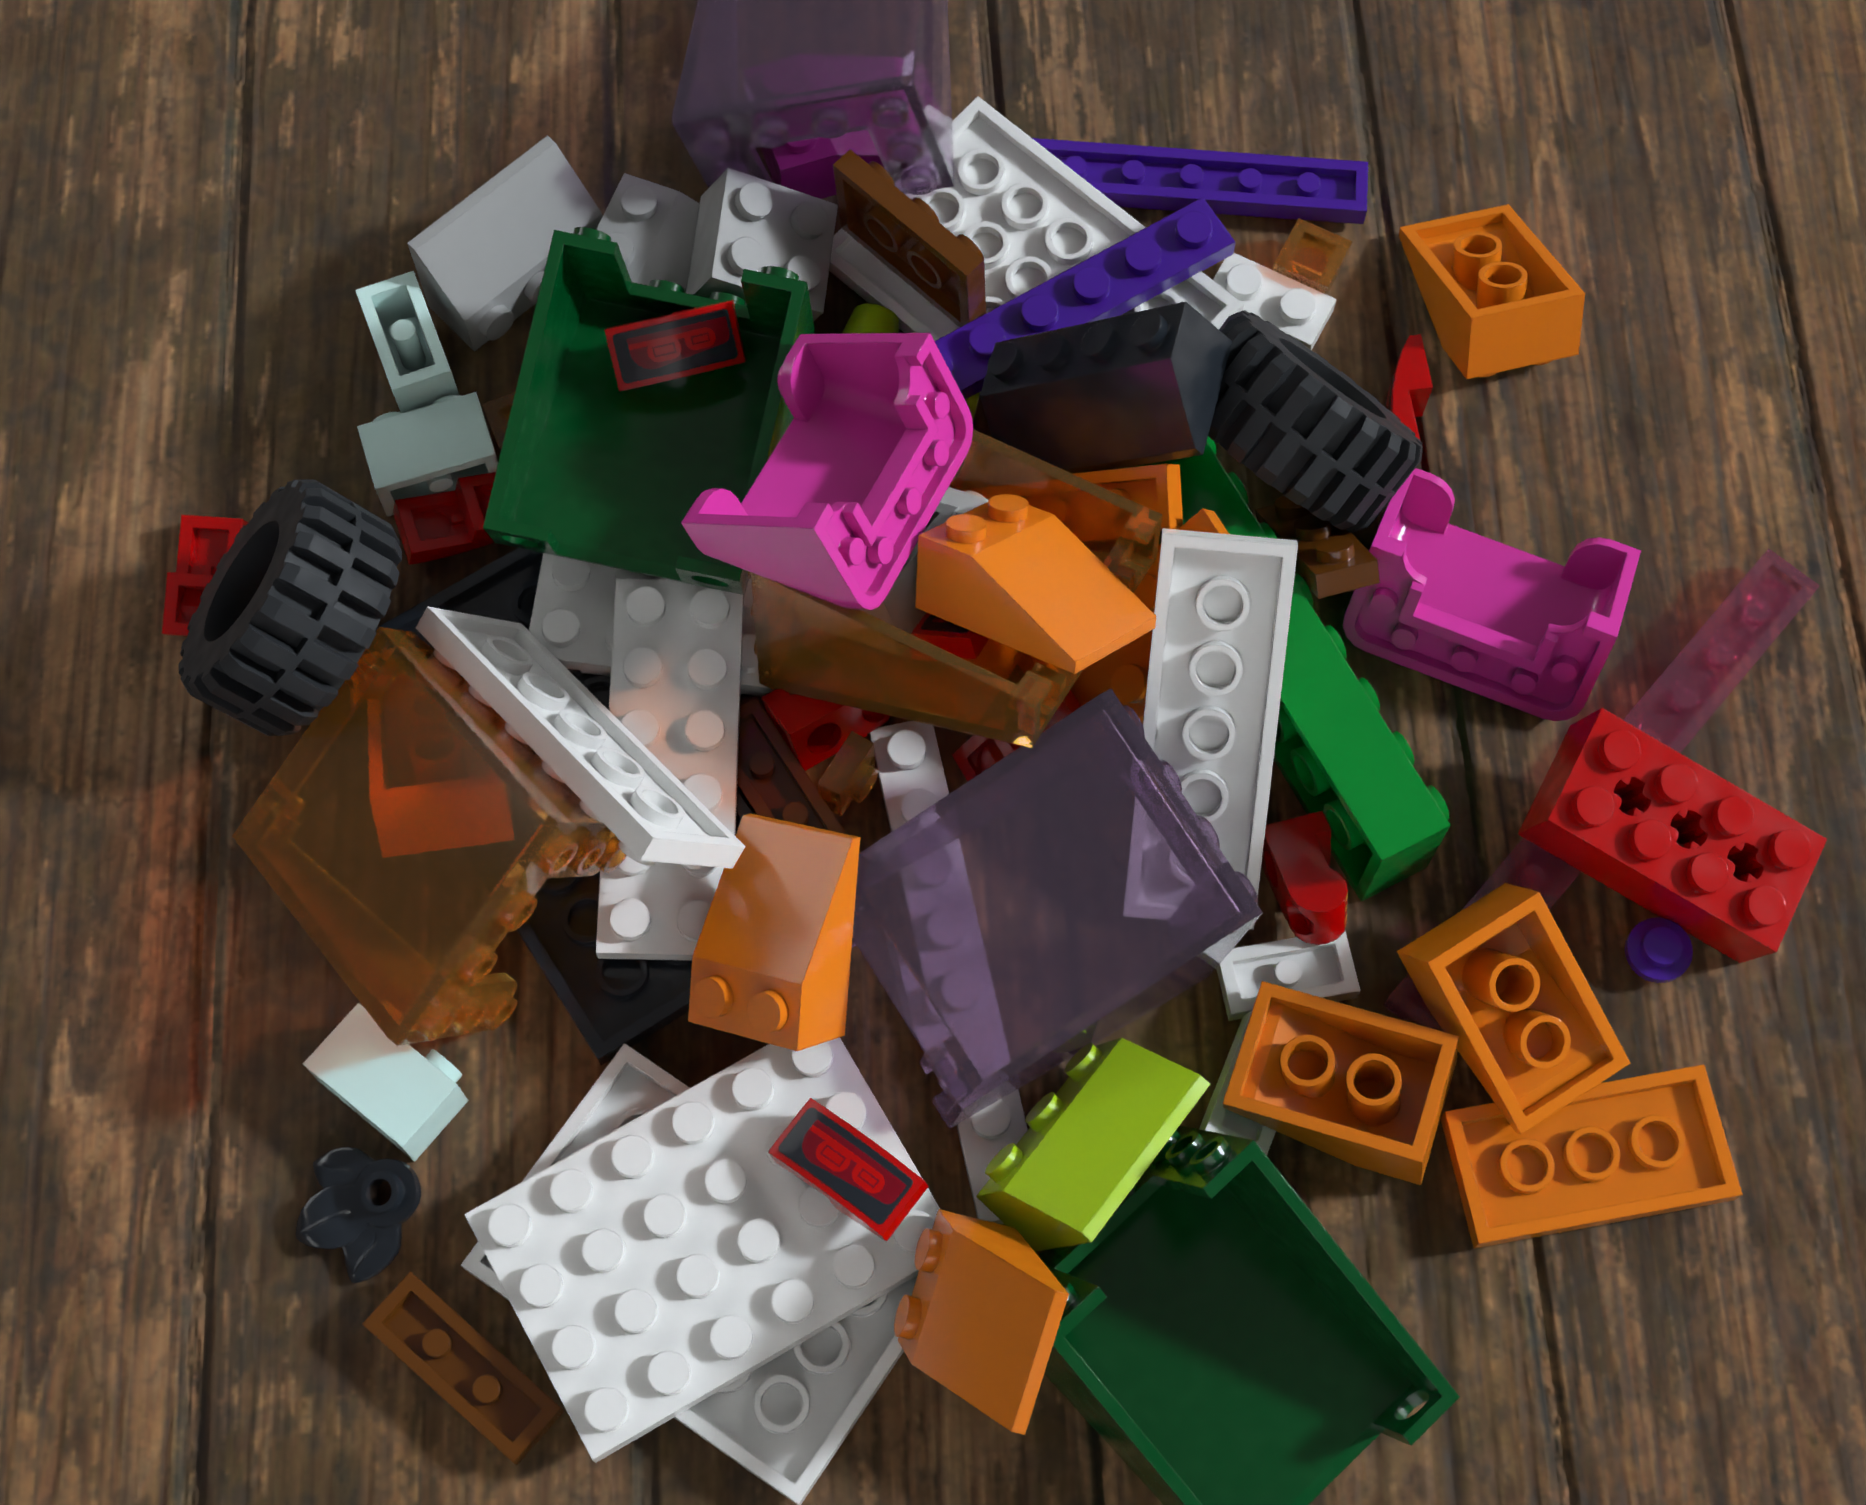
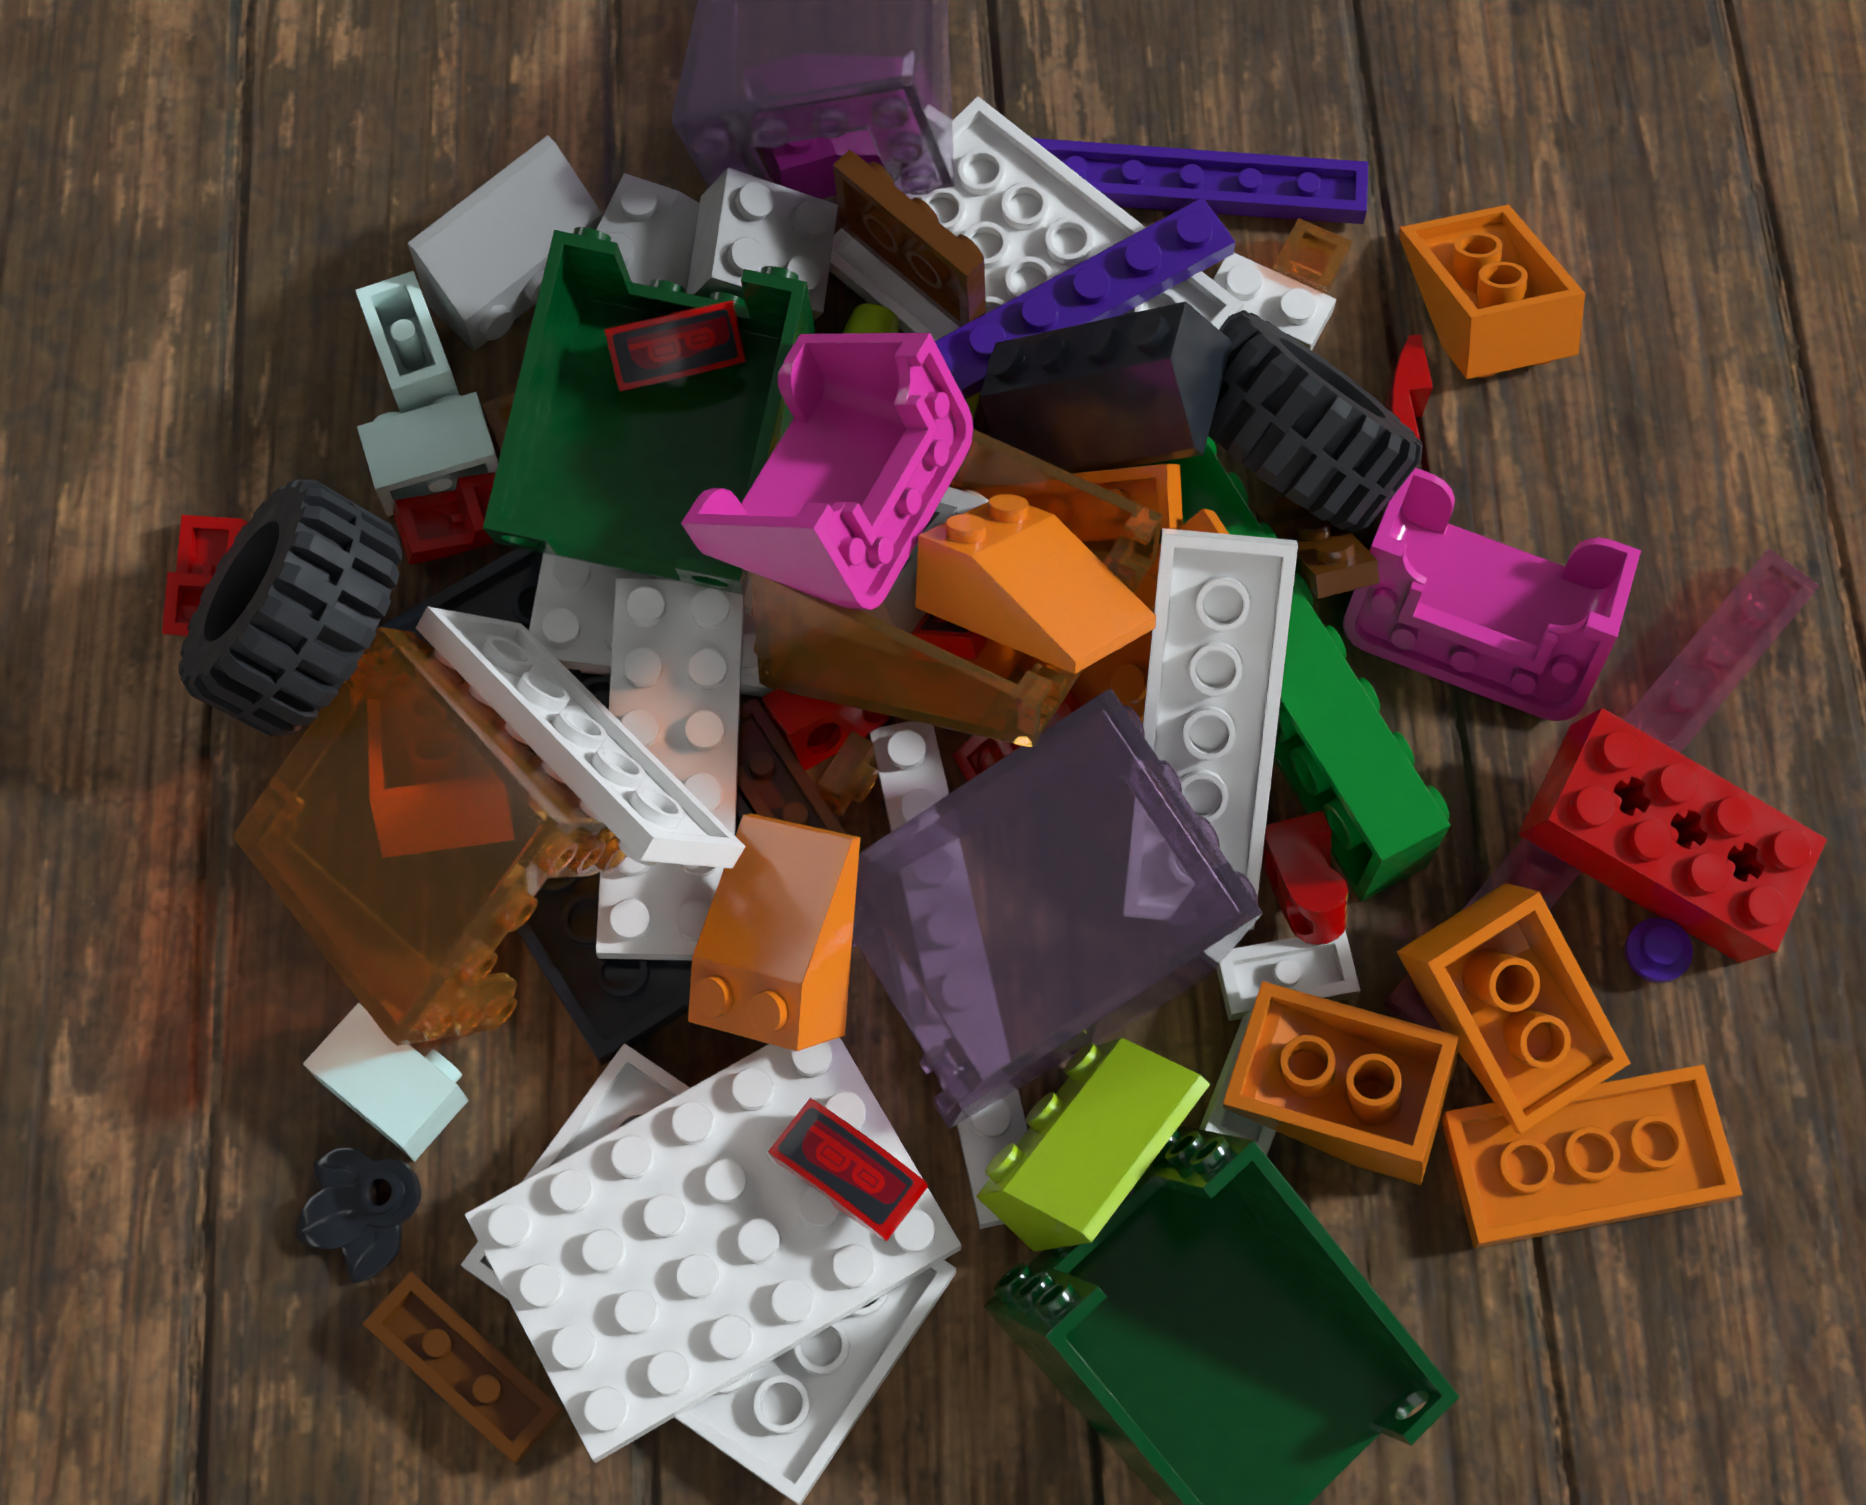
orange slope [894,1209,1069,1435] -> none

